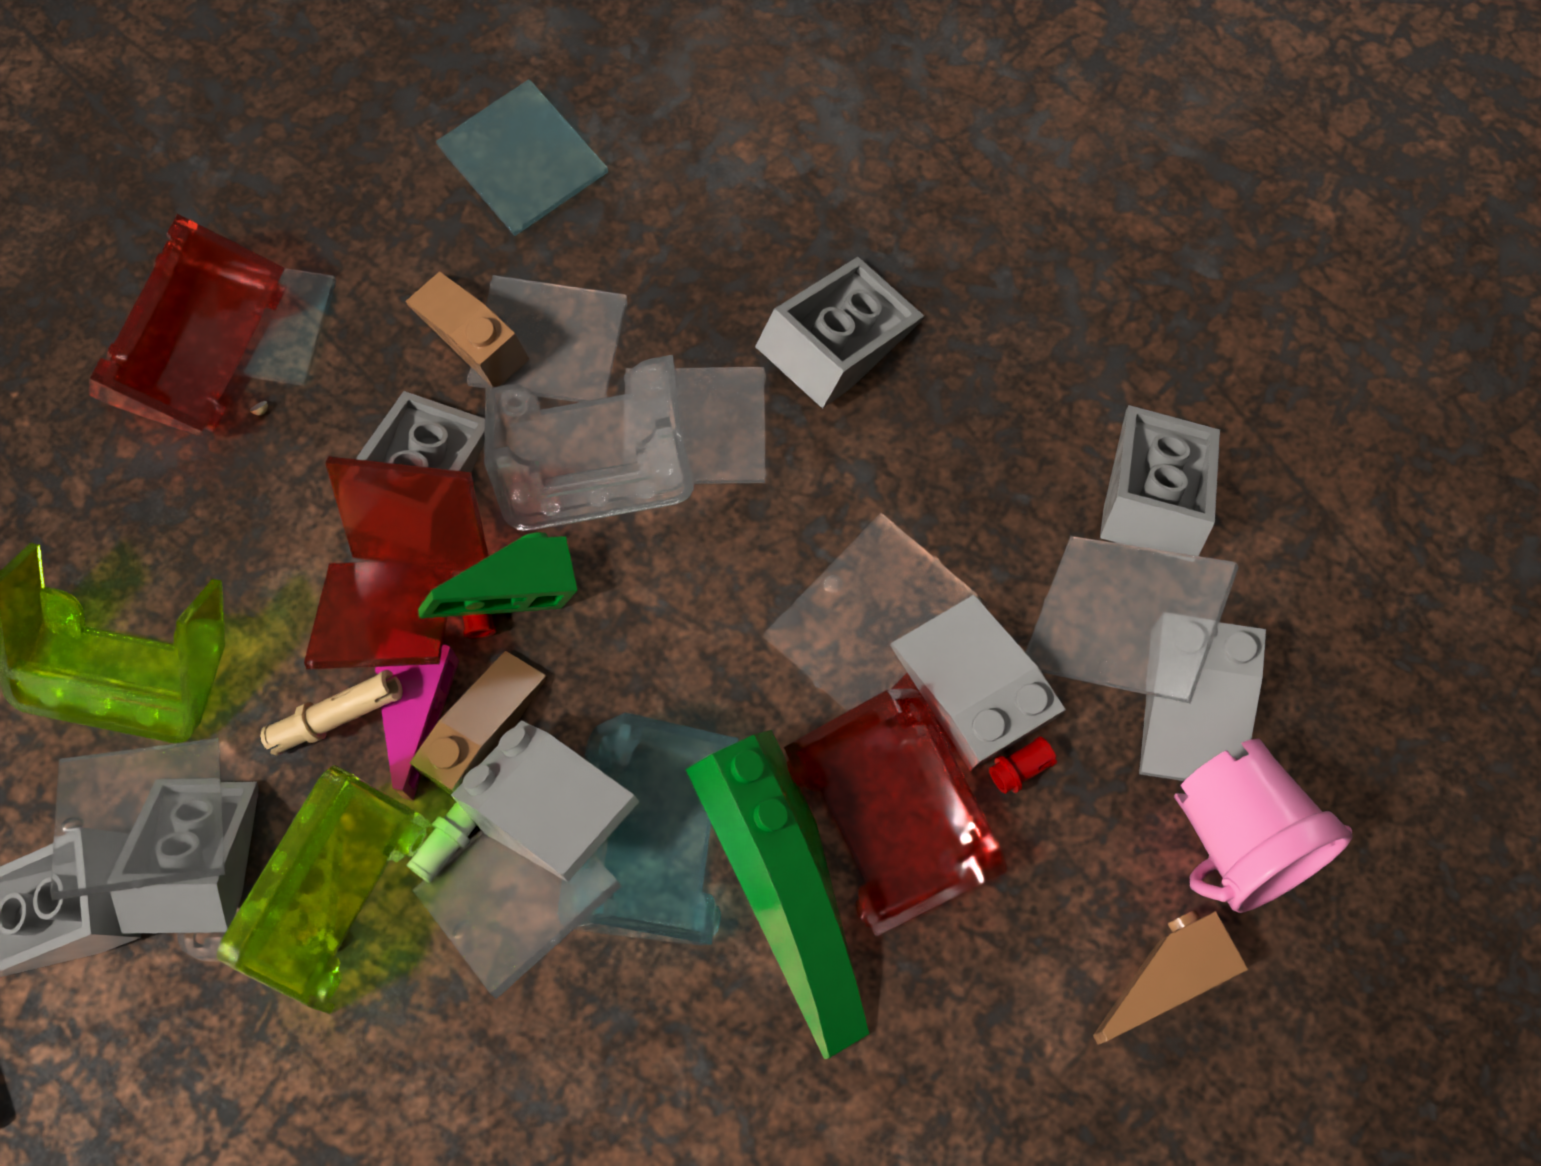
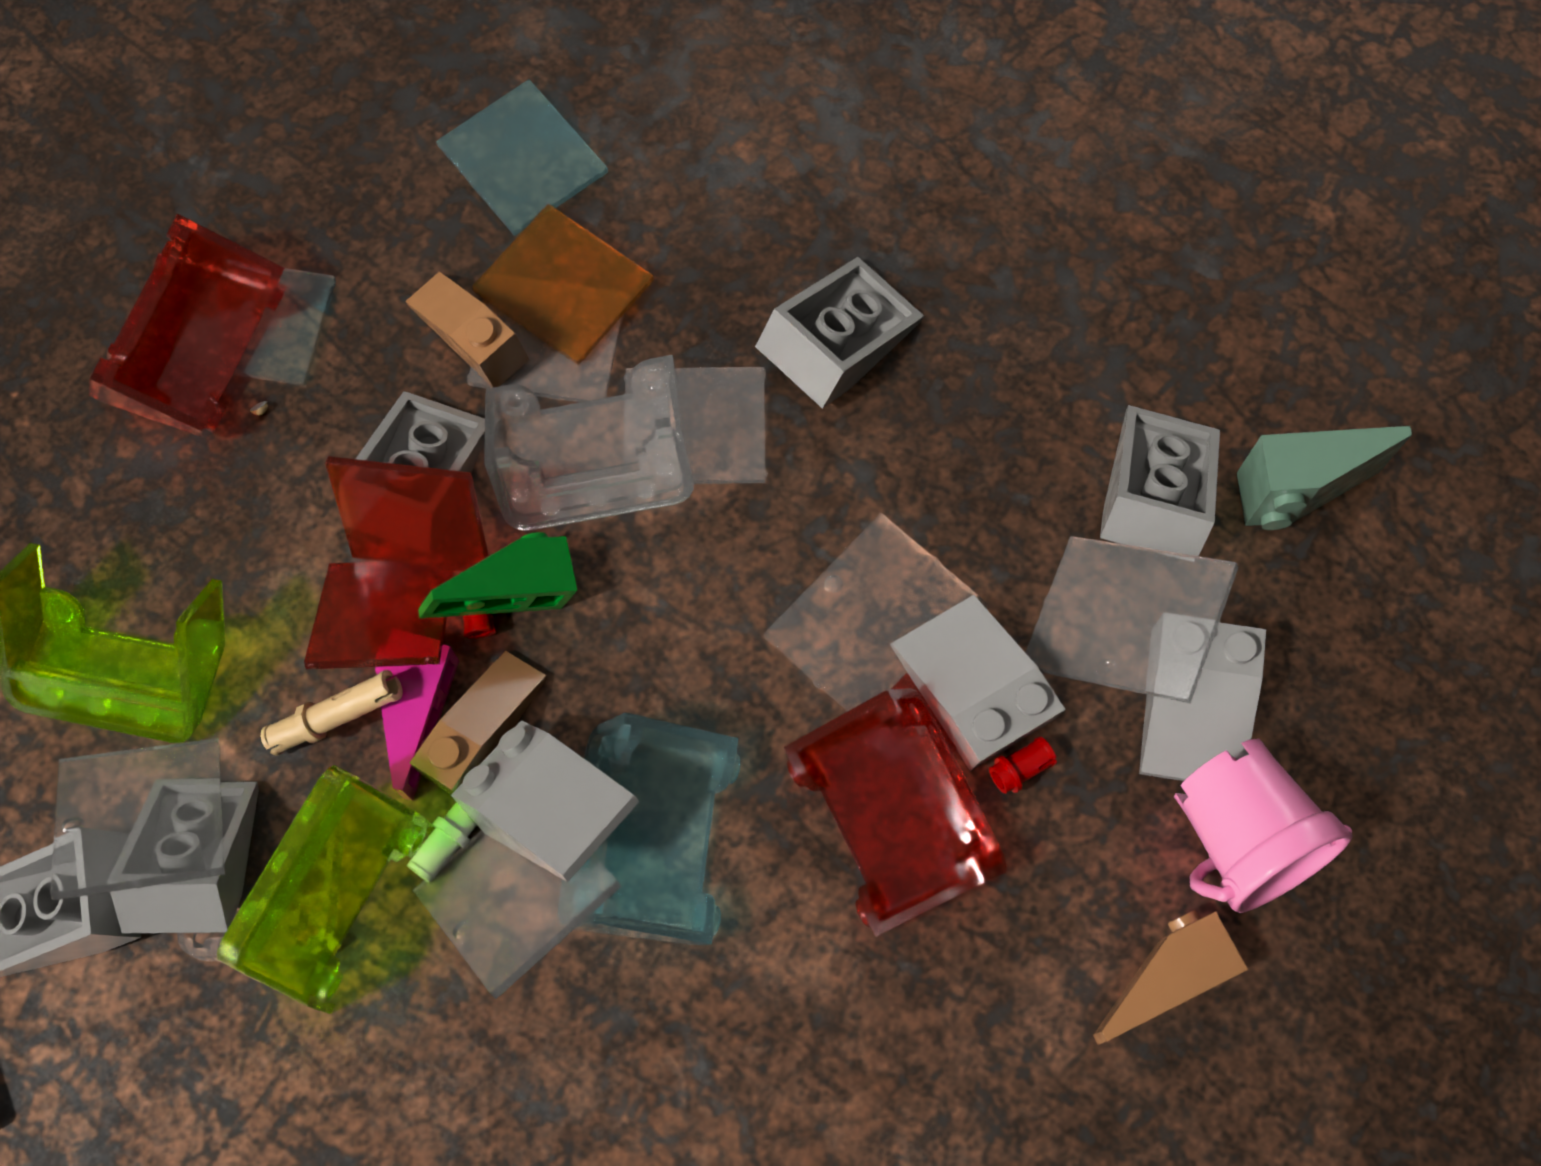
green wedge [685,730,869,1059] -> none
none -> clear orange piece [472,204,654,366]
none -> sand green slope [1237,426,1412,530]

